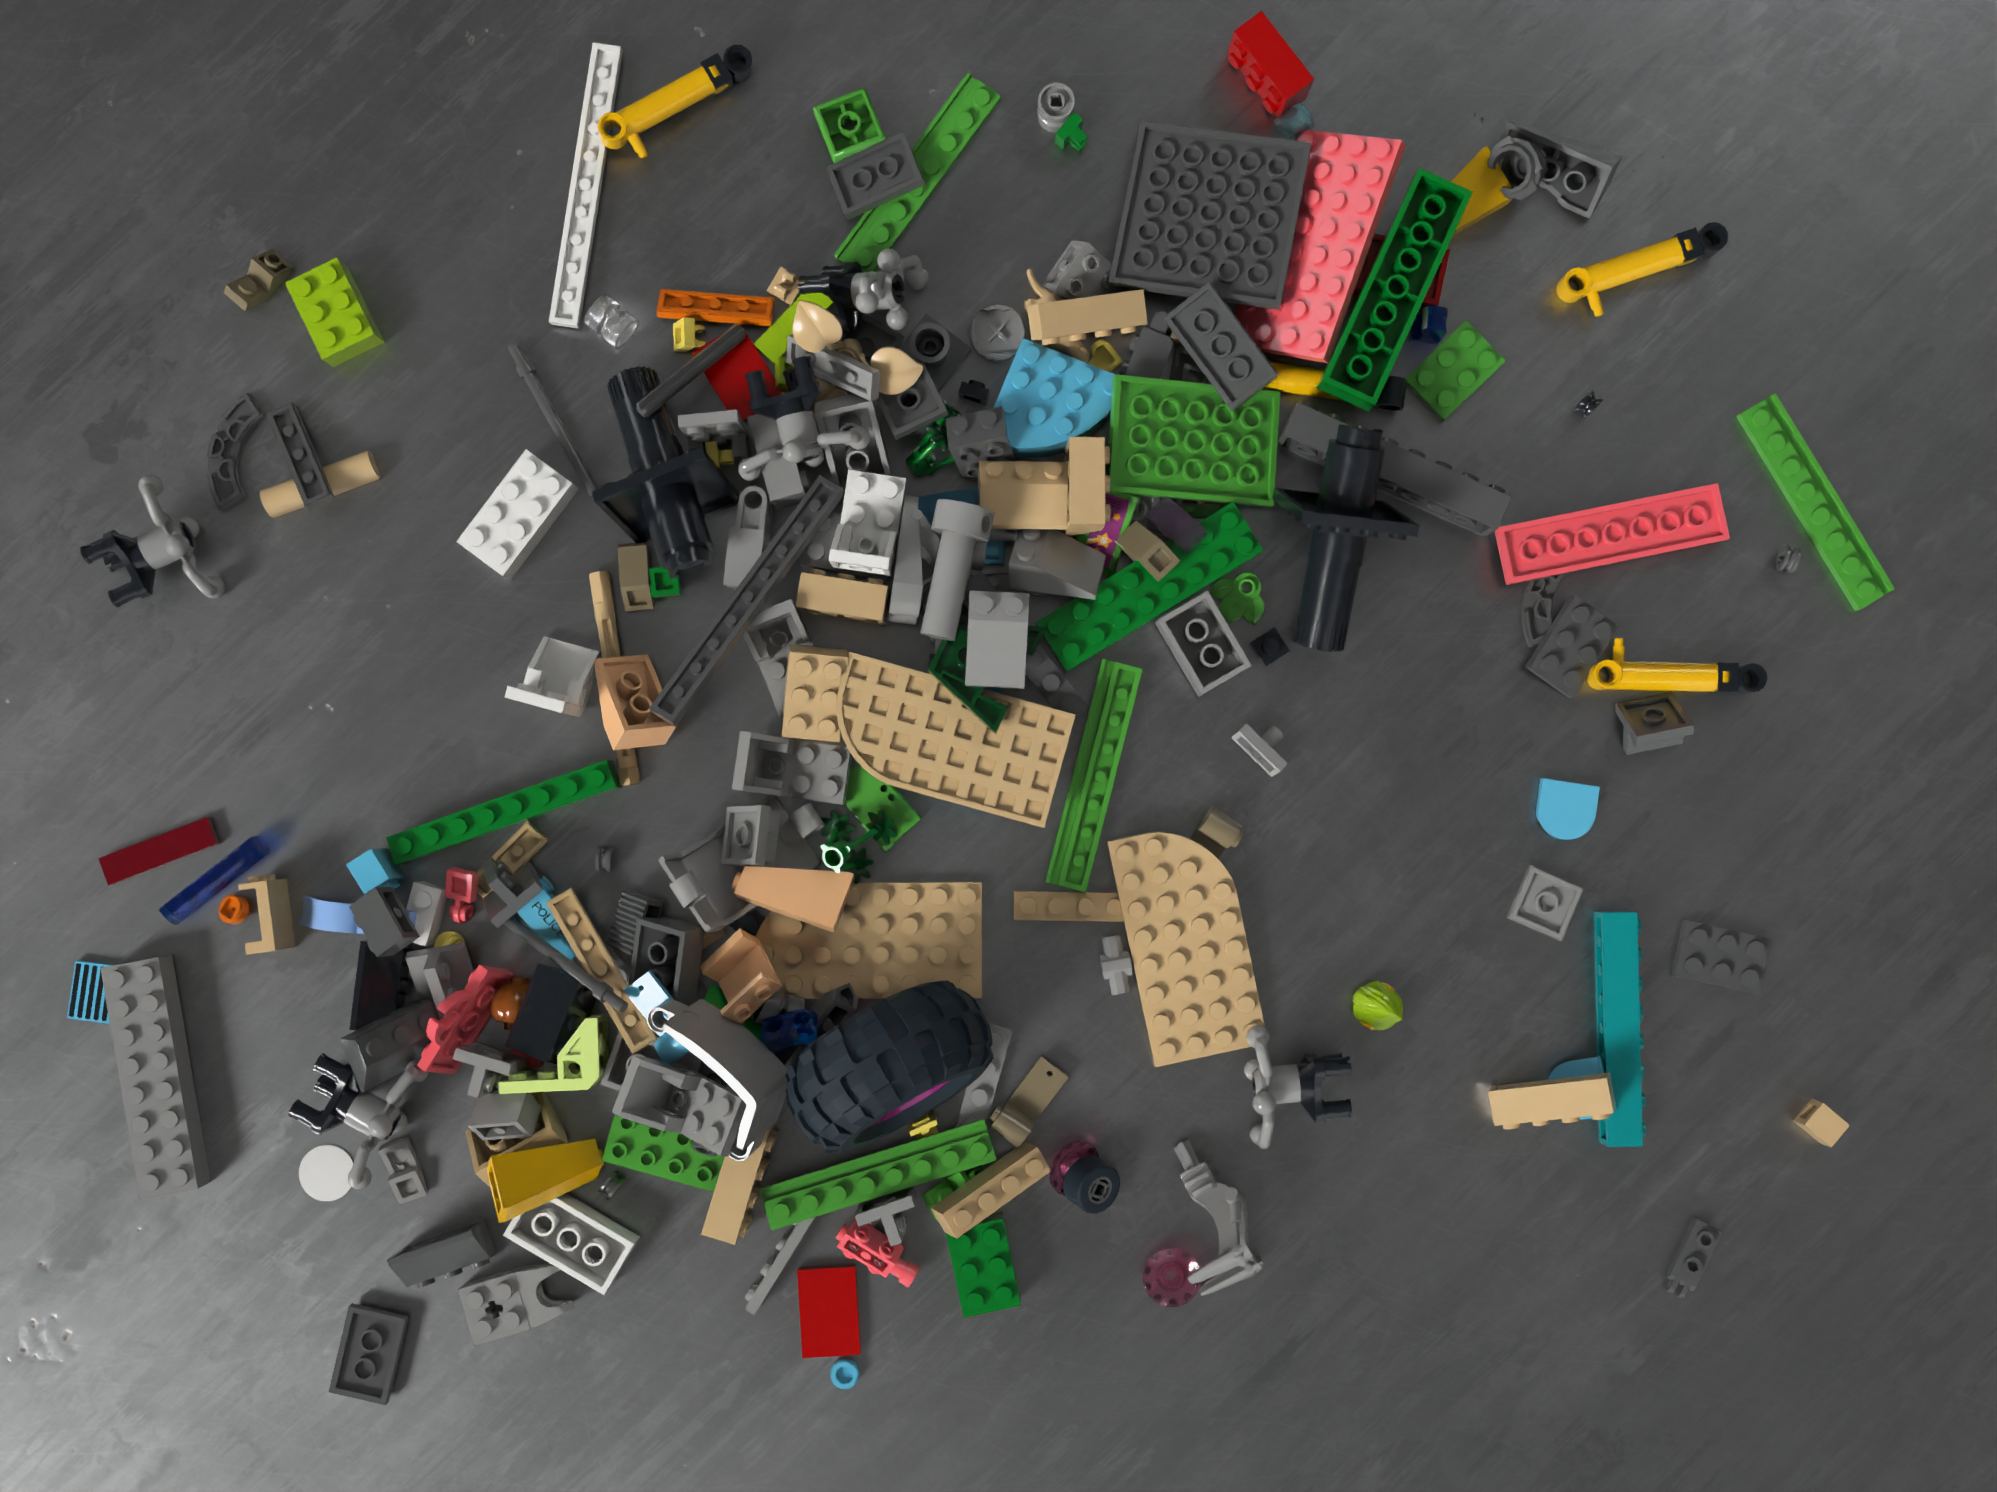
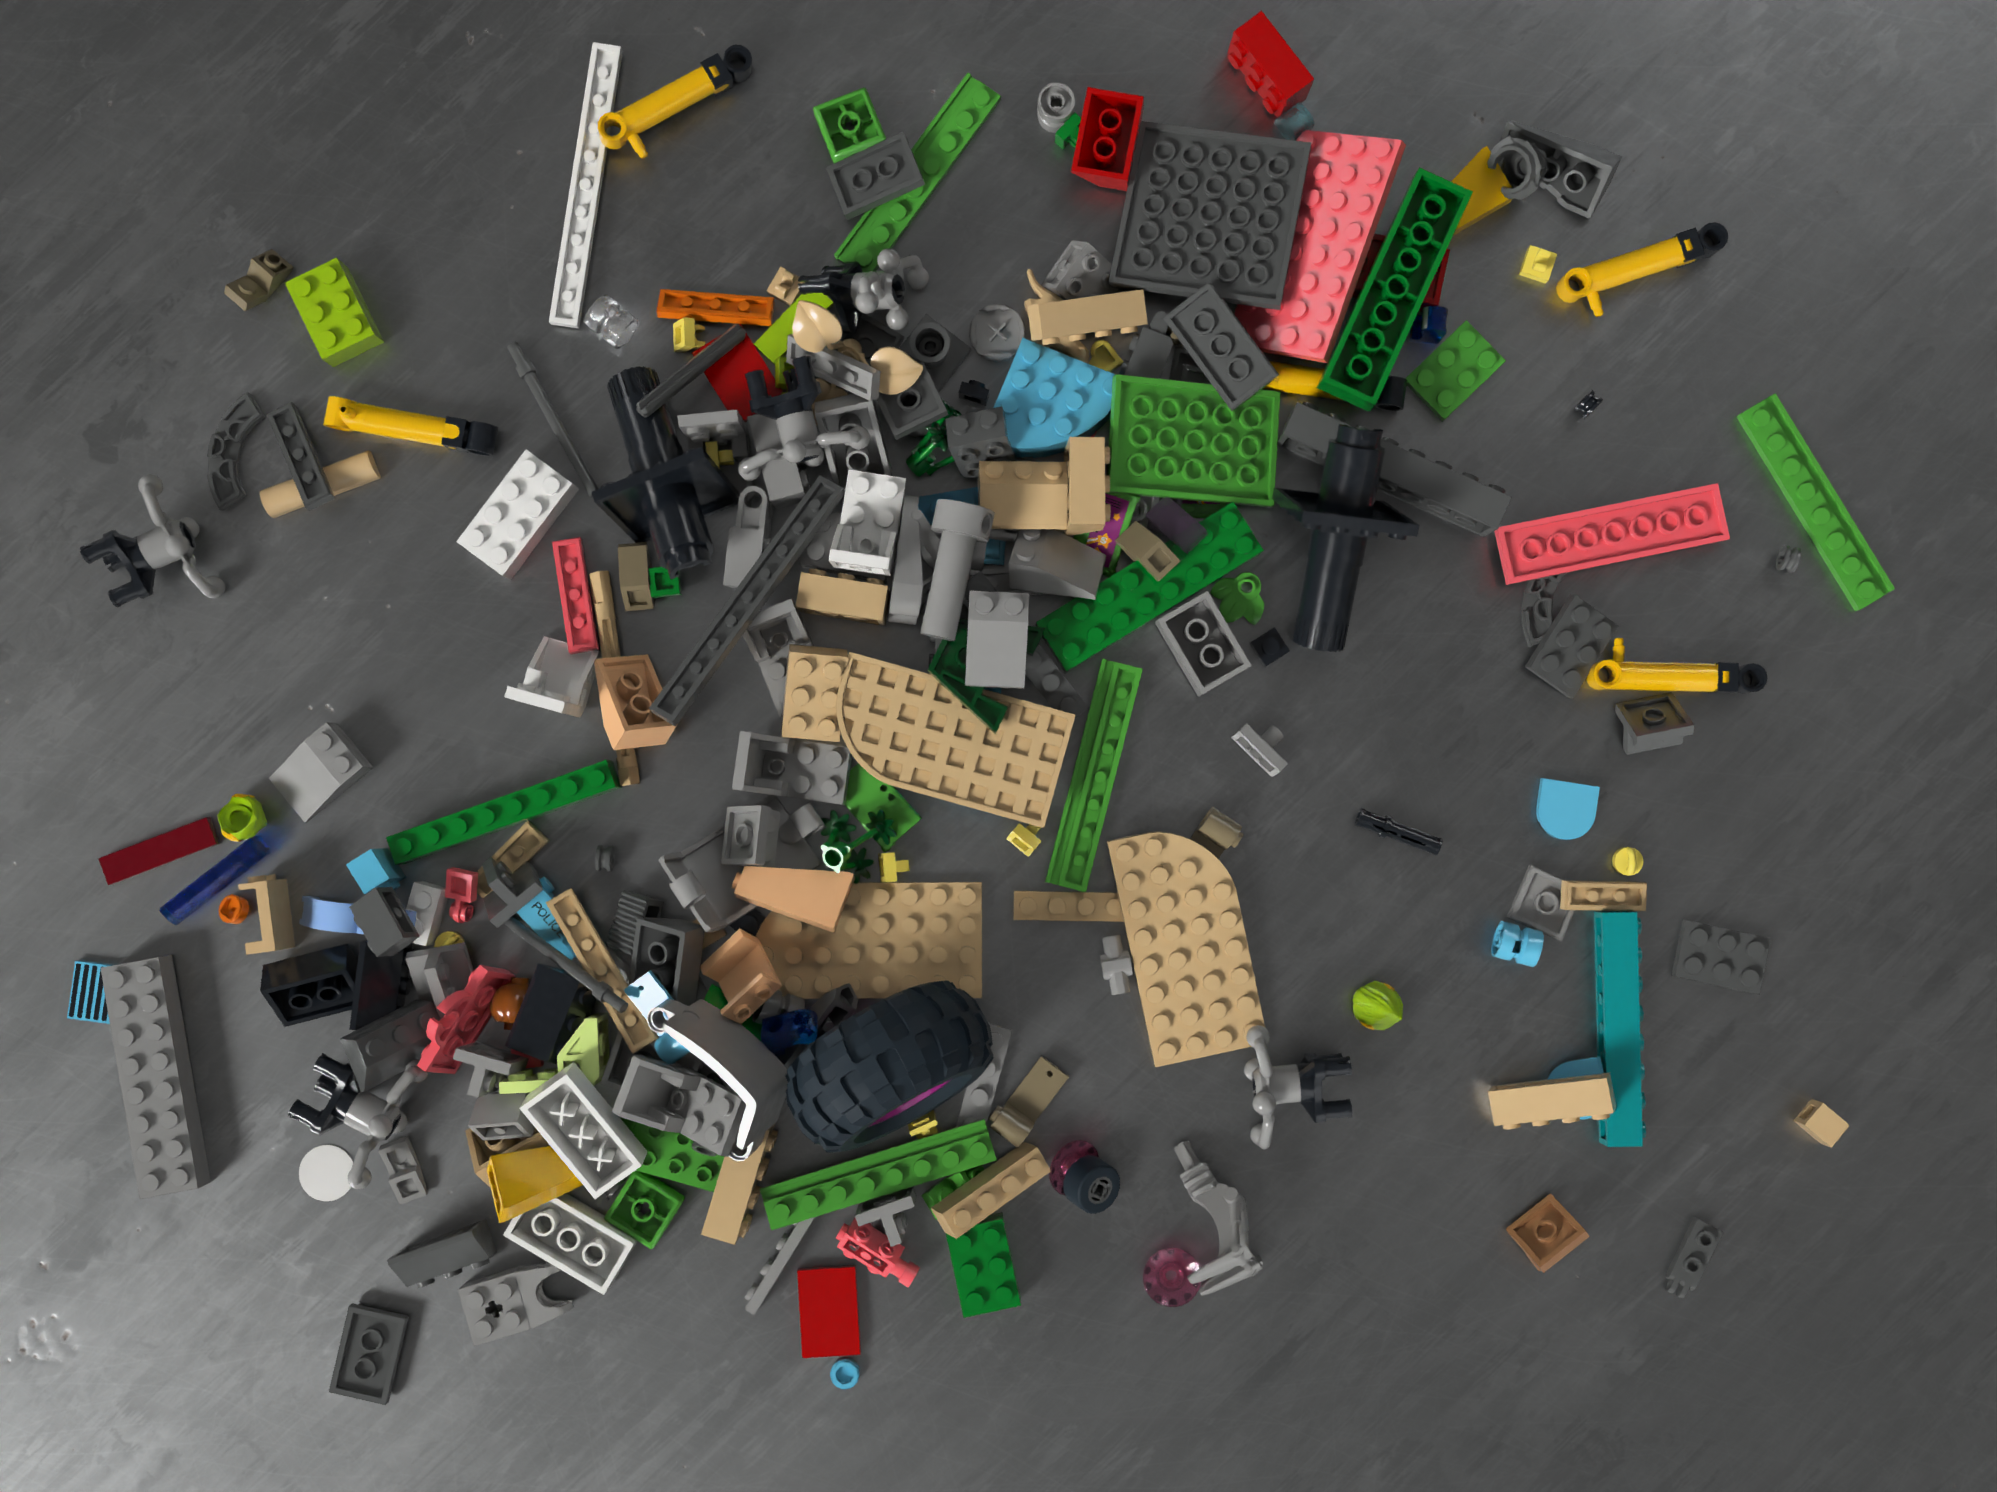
none -> lime hair [217,794,267,842]
none -> black slope [260,943,358,1027]
none -> light grey slope [269,722,373,823]
none -> yellow piece [323,396,498,456]
none -> white brick [519,1062,648,1199]
none -> coral tile [552,537,599,654]
none -> bright green brick [604,1170,685,1249]
none -> light yellow tile [878,852,910,882]
none -> light yellow tile [1006,823,1041,857]
none -> red slope [1071,87,1144,191]
none -> black pin [1355,808,1443,856]
none -> medium azure wheel [1491,921,1544,967]
none -> medium nougat bracket [1506,1193,1590,1273]
none -> light yellow tile [1519,245,1557,284]
none -> tan tile [1560,880,1647,911]
none -> light yellow tile [1612,847,1644,876]

